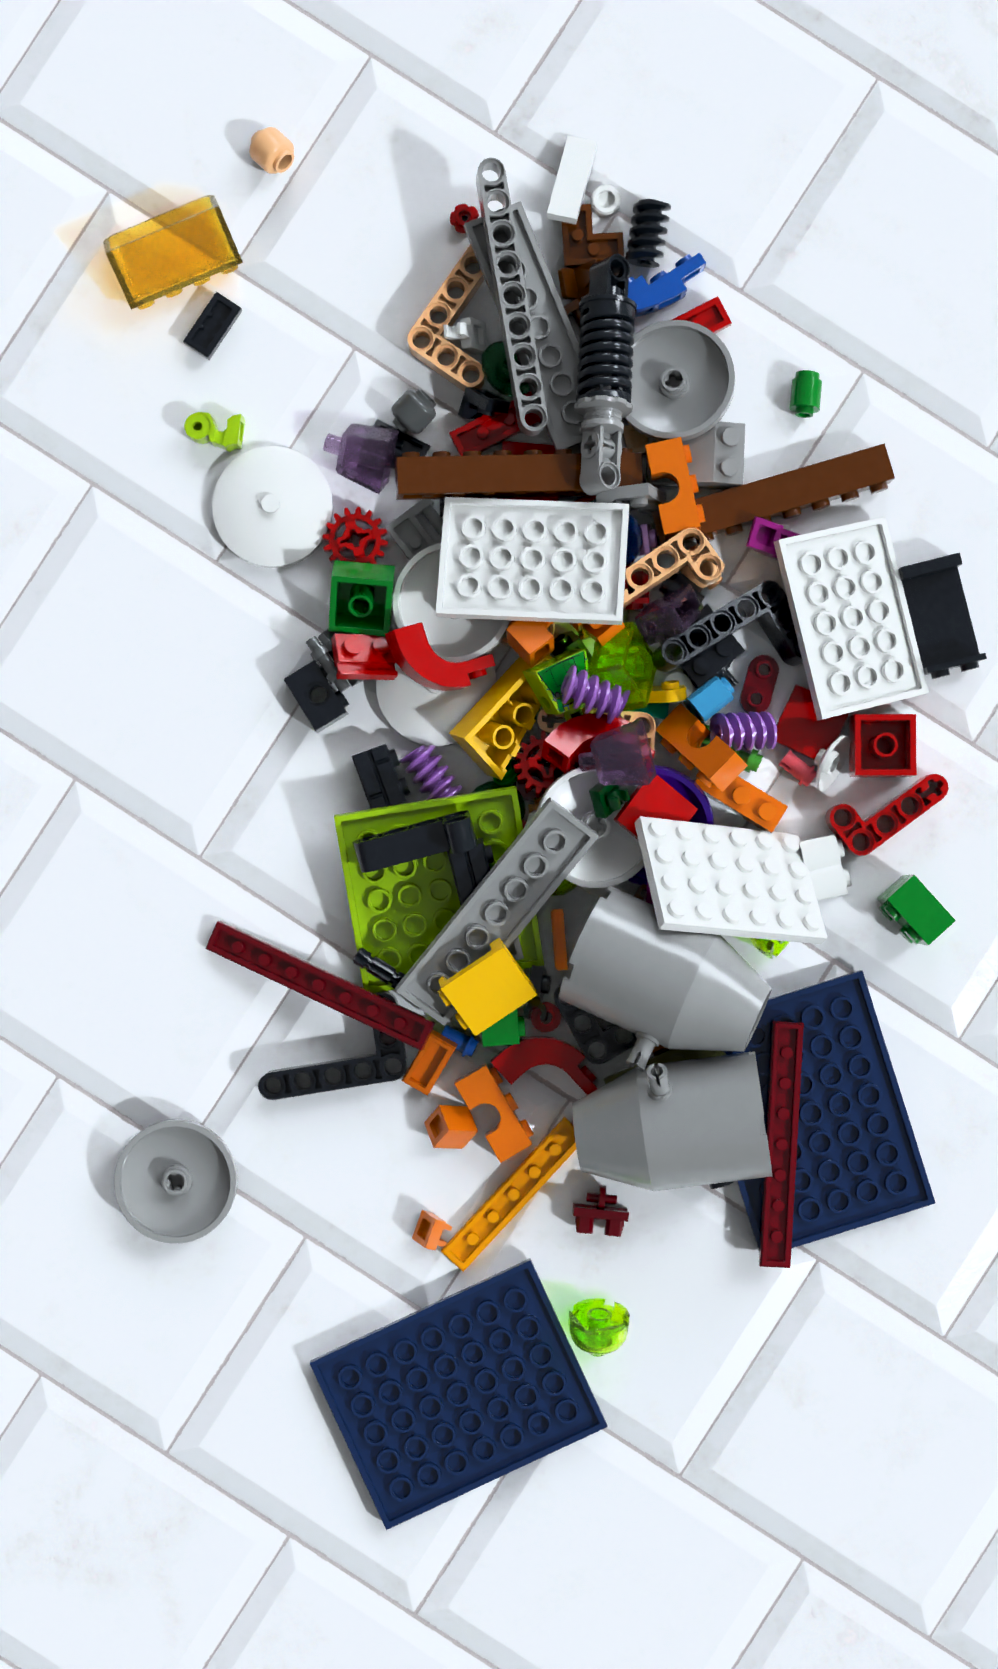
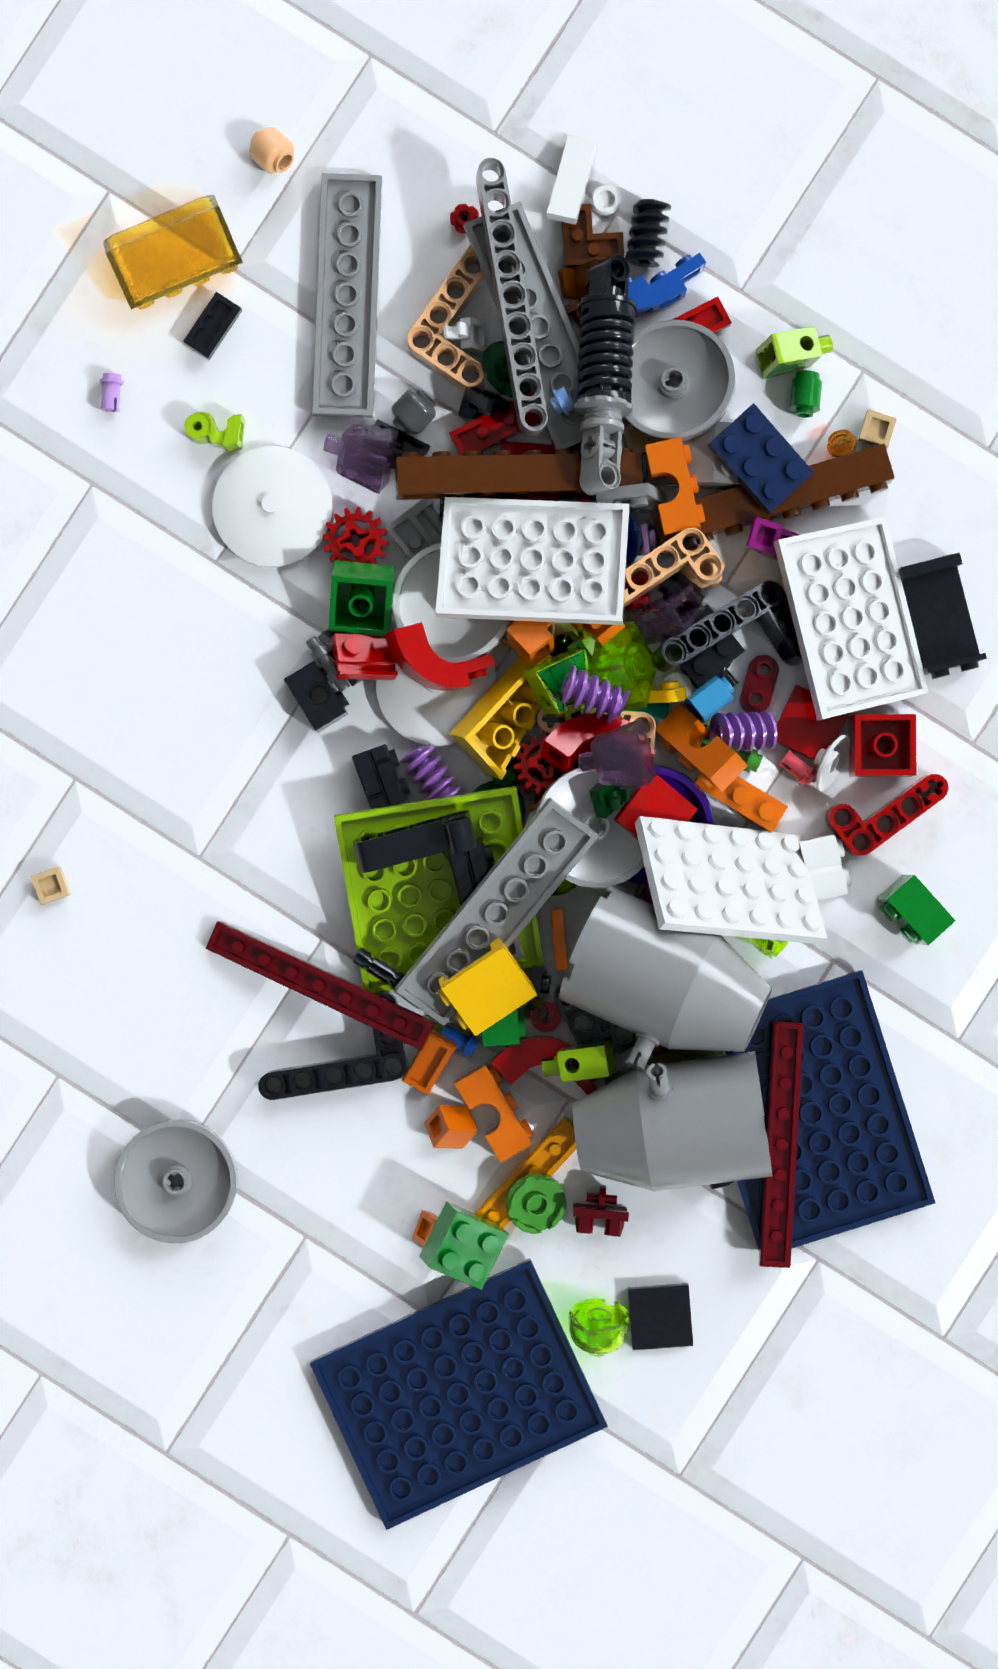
none -> tan plate [31,866,71,905]
none -> lavender pin [99,373,124,412]
none -> light grey plate [312,173,383,418]
none -> green brick [419,1201,509,1290]
none -> bright green tile [506,1173,567,1234]
none -> lime torso [542,1040,616,1082]
none -> light blue plate [550,387,574,416]
none -> black tile [628,1283,693,1350]
none -> dark blue plate [707,403,814,514]
none -> lime torso [756,327,833,379]
none -> clear orange plate [827,429,858,457]
none -> tan plate [857,409,897,449]

